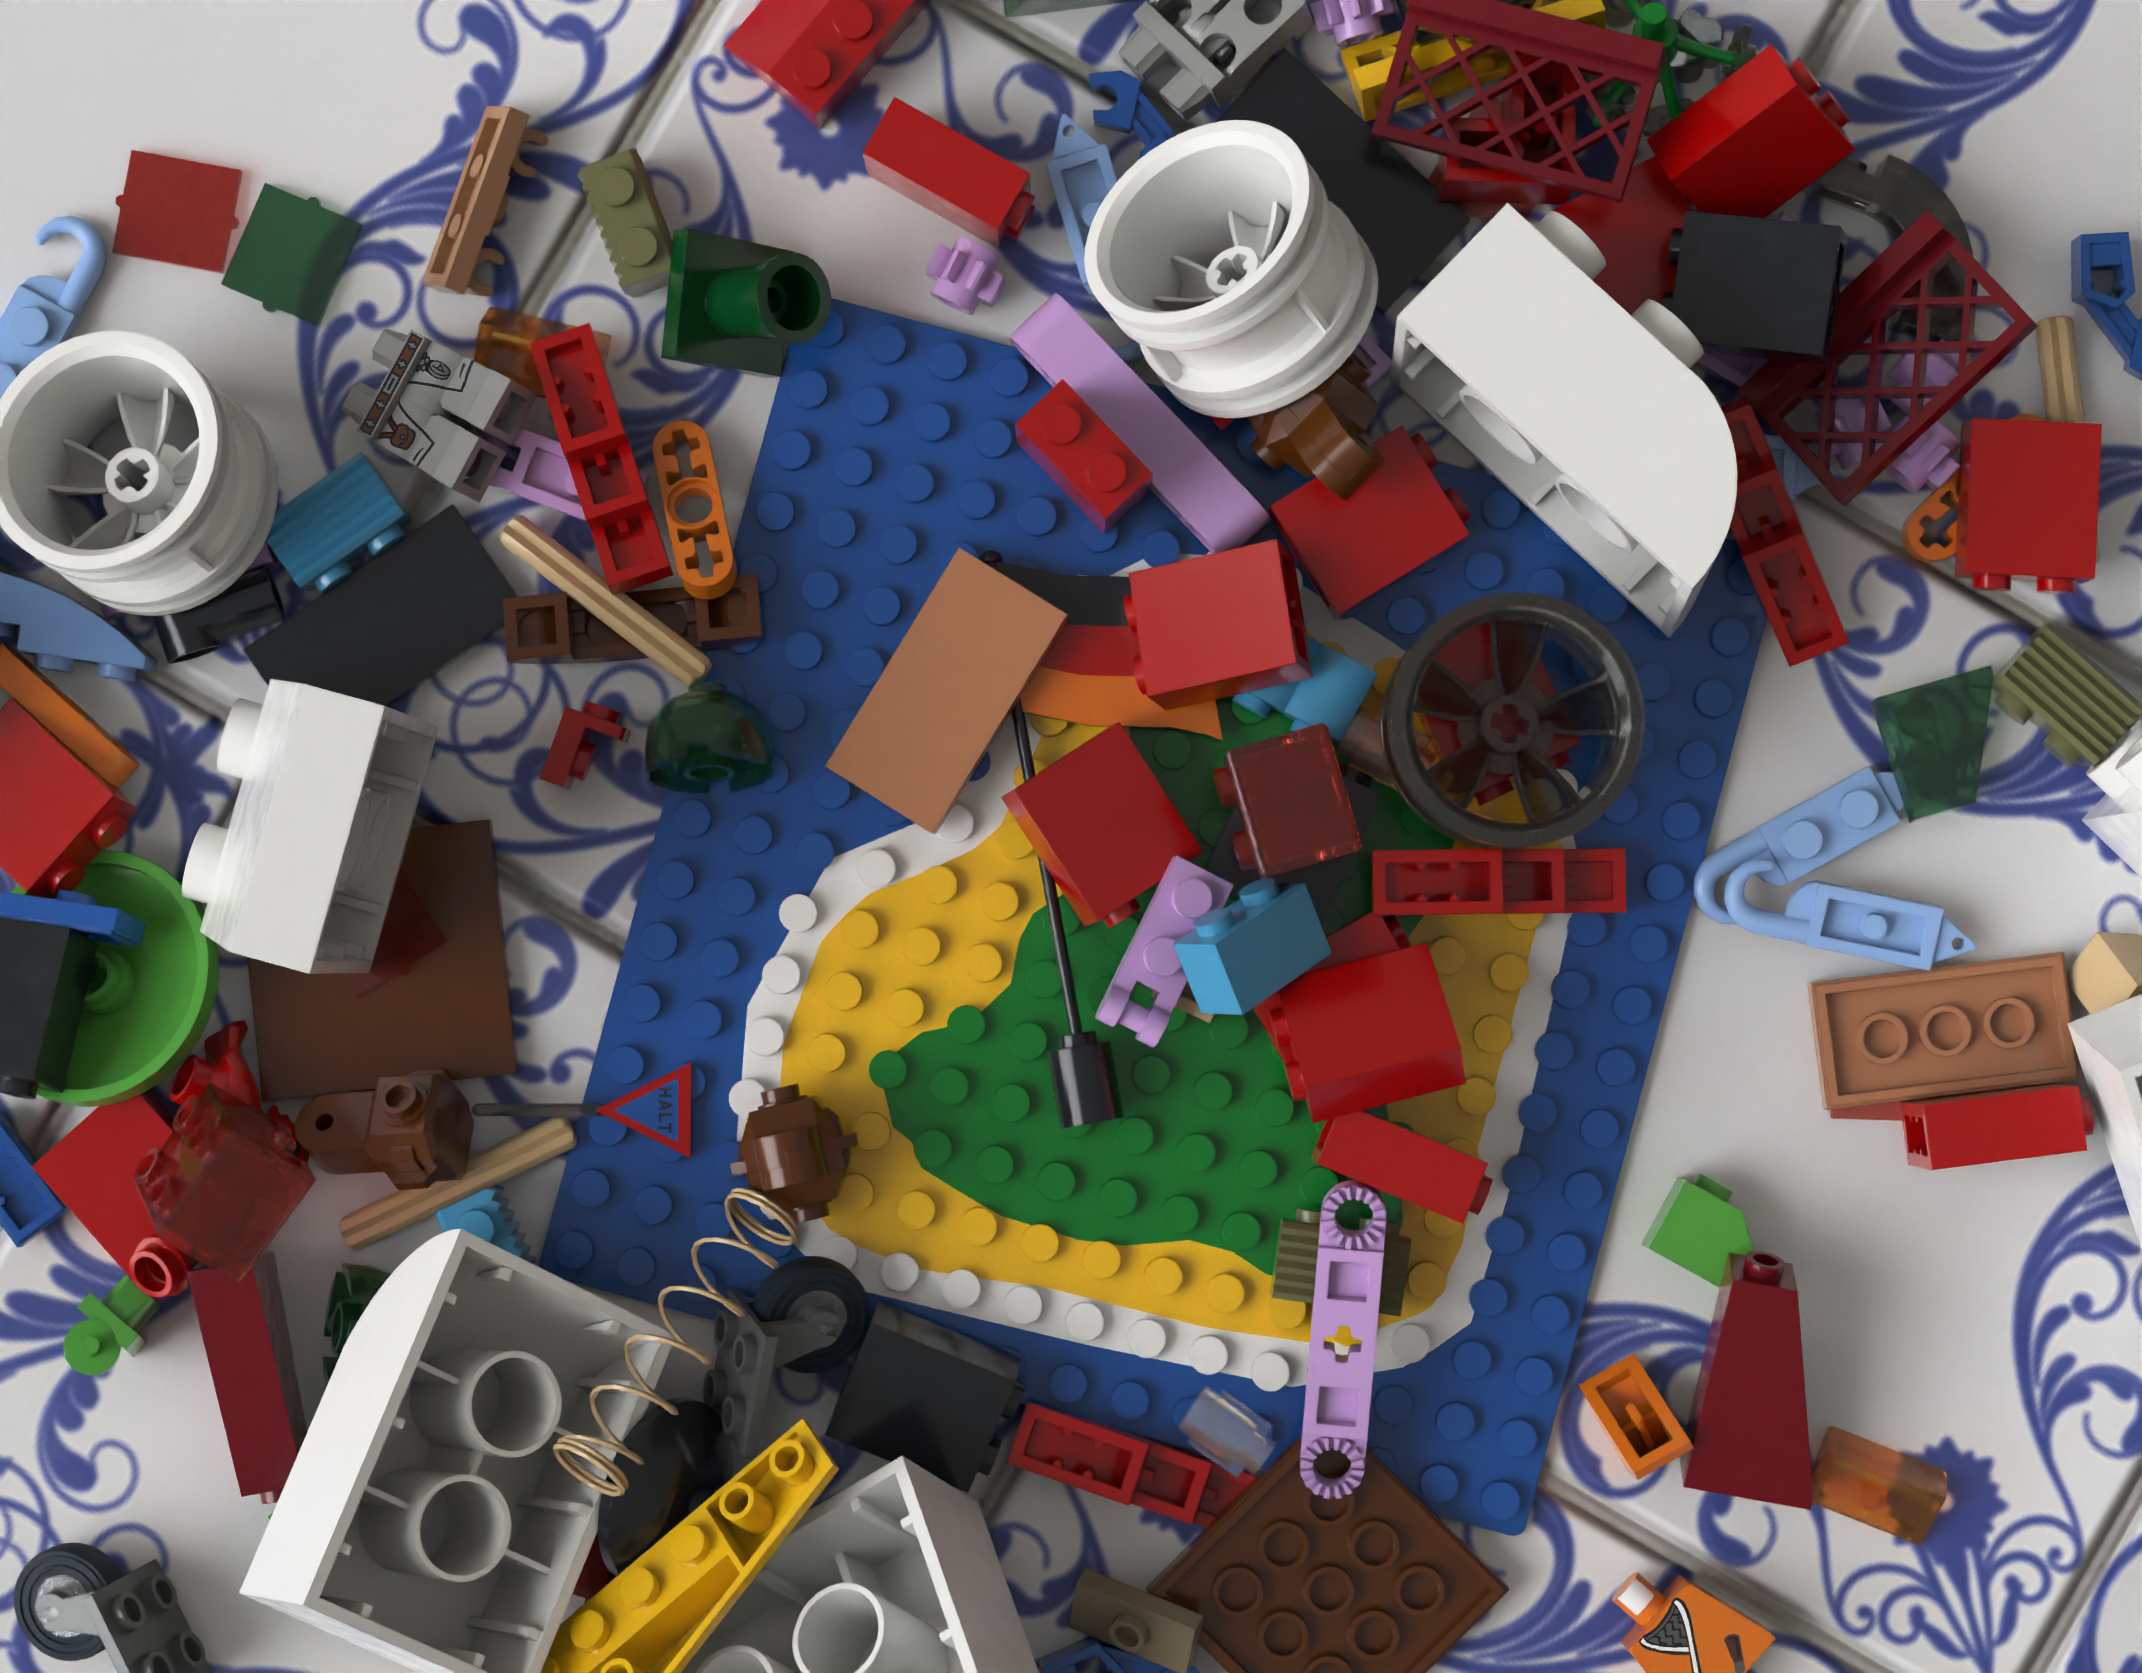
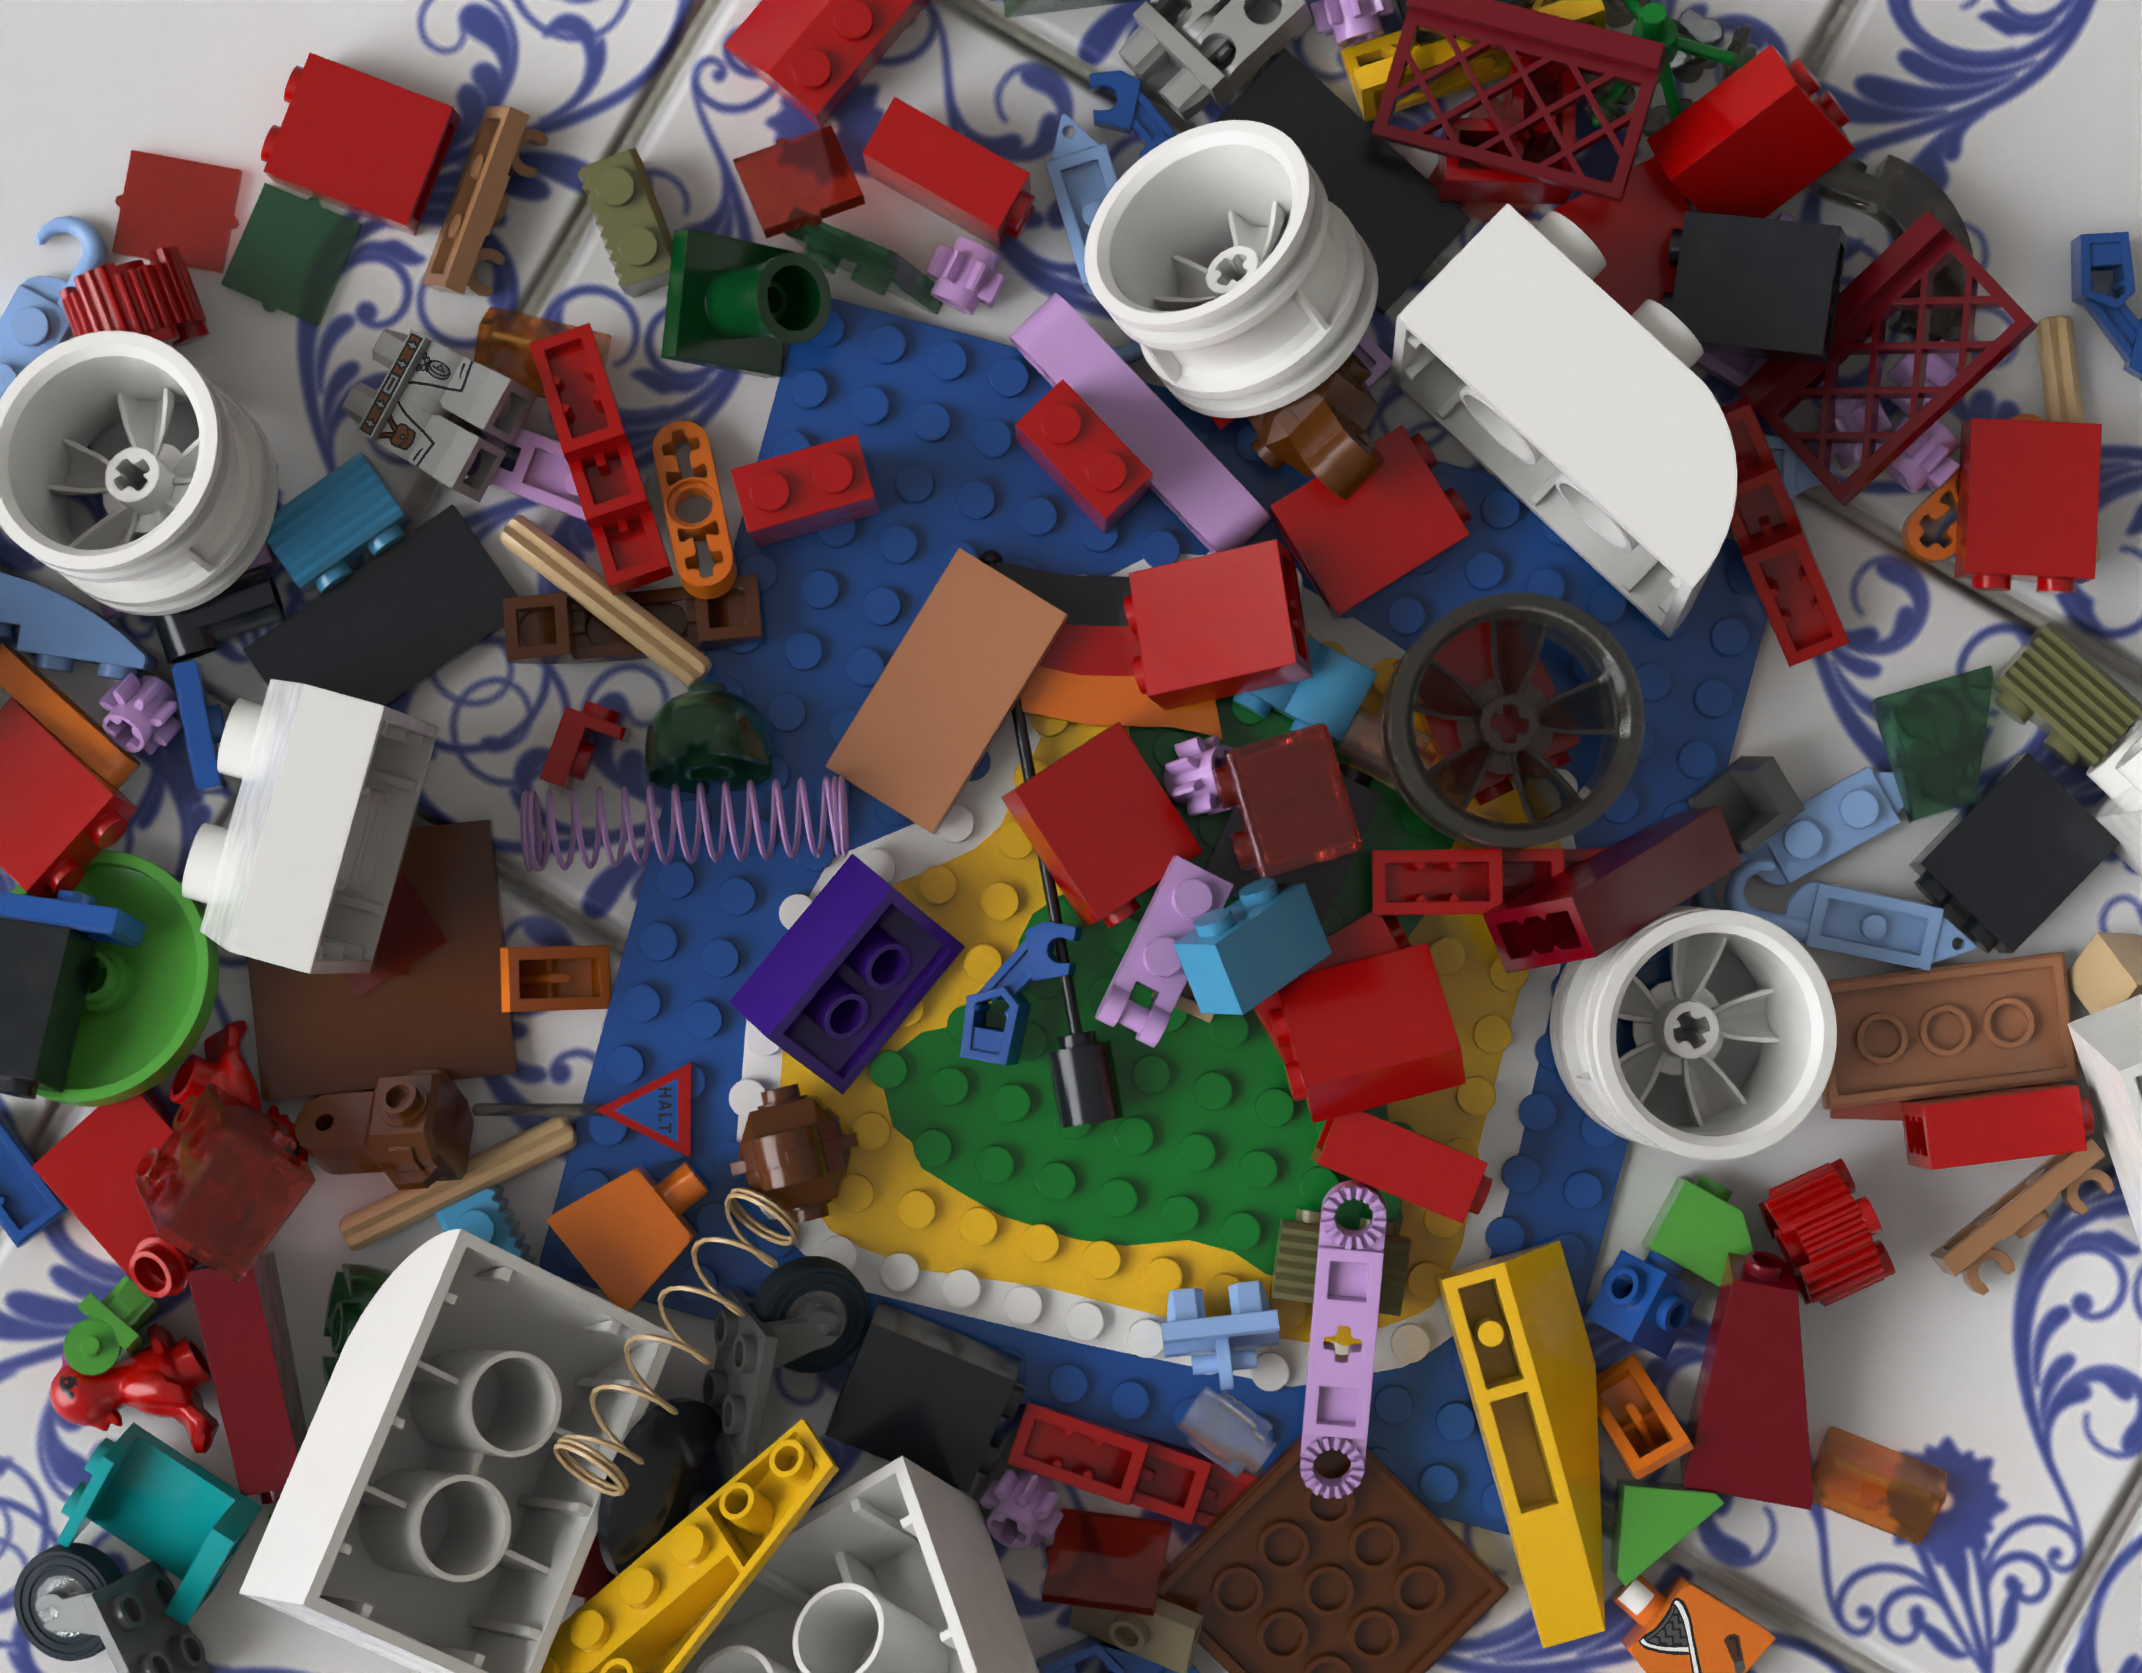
none -> red animal [49,1323,220,1454]
none -> teal panel [57,1422,263,1626]
none -> red brick [59,246,209,347]
none -> lavender gear [99,673,183,755]
none -> blue plate [171,660,226,794]
none -> red brick [261,53,461,236]
none -> orange slope [500,945,610,1012]
none -> lavender piece [520,775,849,872]
none -> orange torso [546,1162,710,1311]
none -> dark purple slope [729,854,965,1095]
none -> red brick [730,434,881,548]
none -> clear red piece [733,125,866,239]
none -> clear green wing [784,211,943,315]
none -> blue piece [960,921,1083,1066]
none -> lavender gear [980,1469,1064,1549]
none -> clear red piece [1042,1508,1172,1616]
none -> light blue hips [1161,1280,1280,1391]
none -> lavender gear [1164,735,1244,817]
none -> yellow wedge [1436,1240,1605,1649]
none -> dark red slope [1482,805,1743,973]
none -> white wheel [1550,905,1837,1160]
none -> blue brick [1585,1249,1701,1360]
none -> bright green slope [1610,1478,1724,1587]
none -> dark grey panel [1688,756,1805,854]
none -> red brick [1758,1158,1896,1307]
none -> black brick [1909,753,2120,954]
none -> medium nougat plate [1930,1137,2115,1296]

